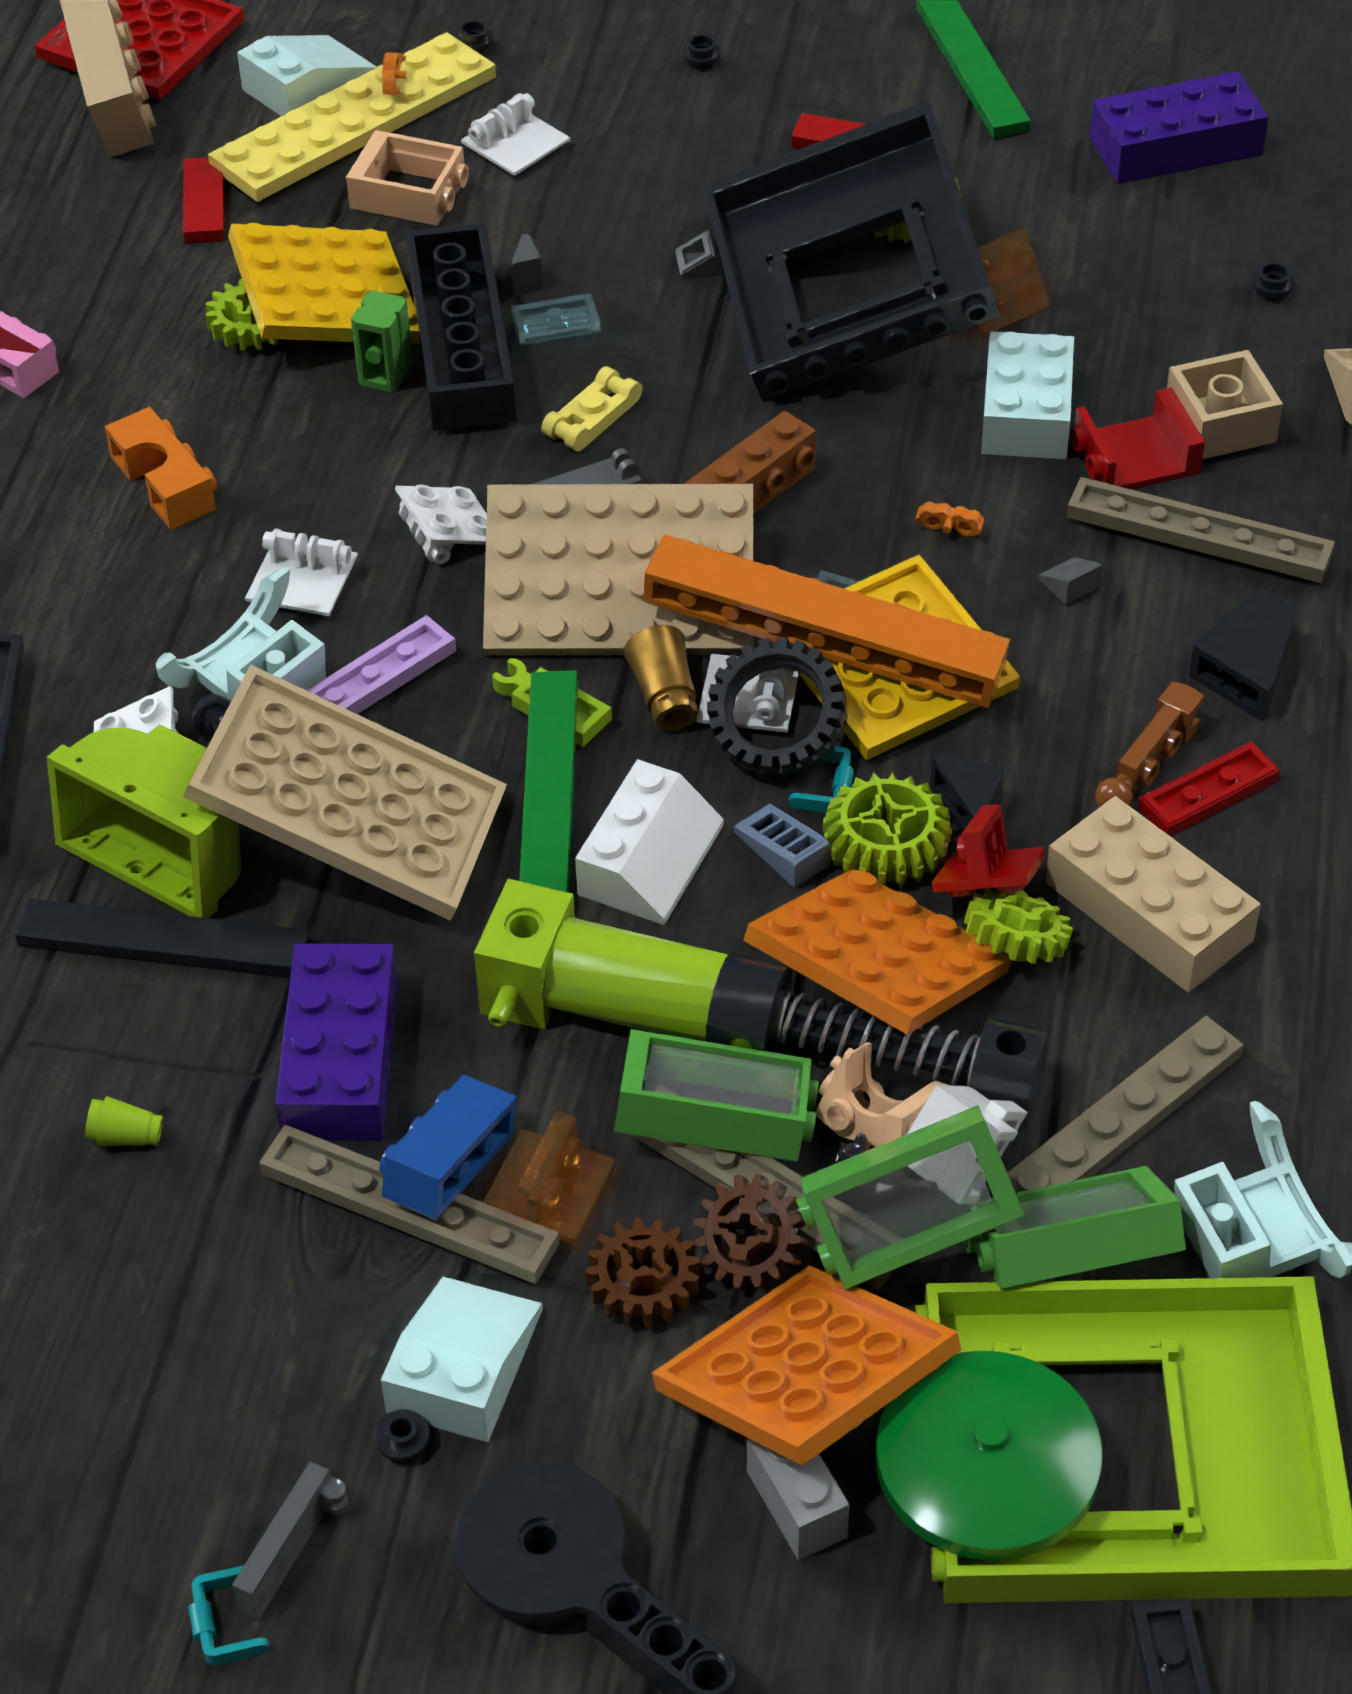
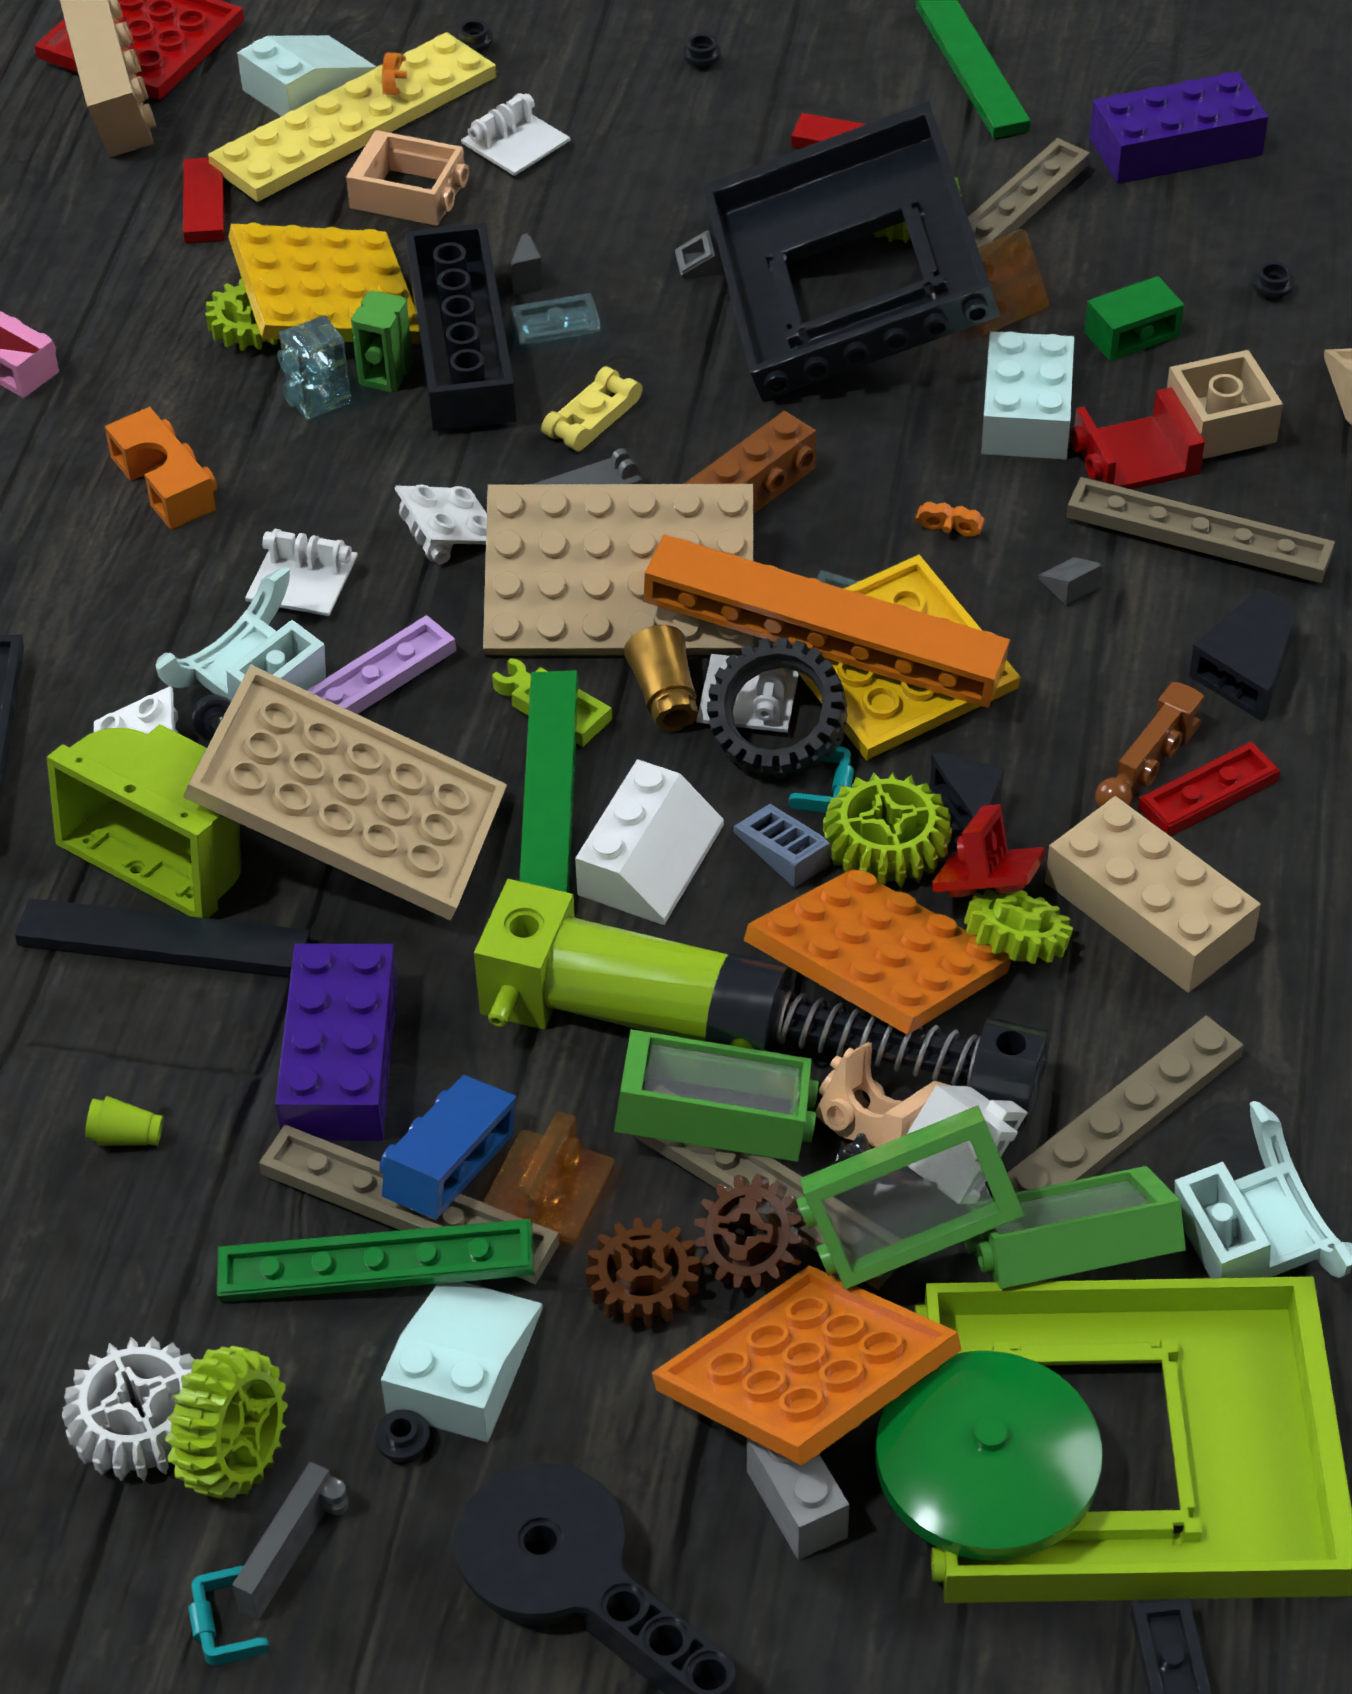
none -> white gear [62,1337,194,1481]
none -> lime gear [165,1346,288,1499]
none -> green tile [217,1219,535,1303]
none -> clear light blue brick [277,315,351,420]
none -> dark tan plate [968,138,1090,261]
none -> green brick [1084,276,1184,361]

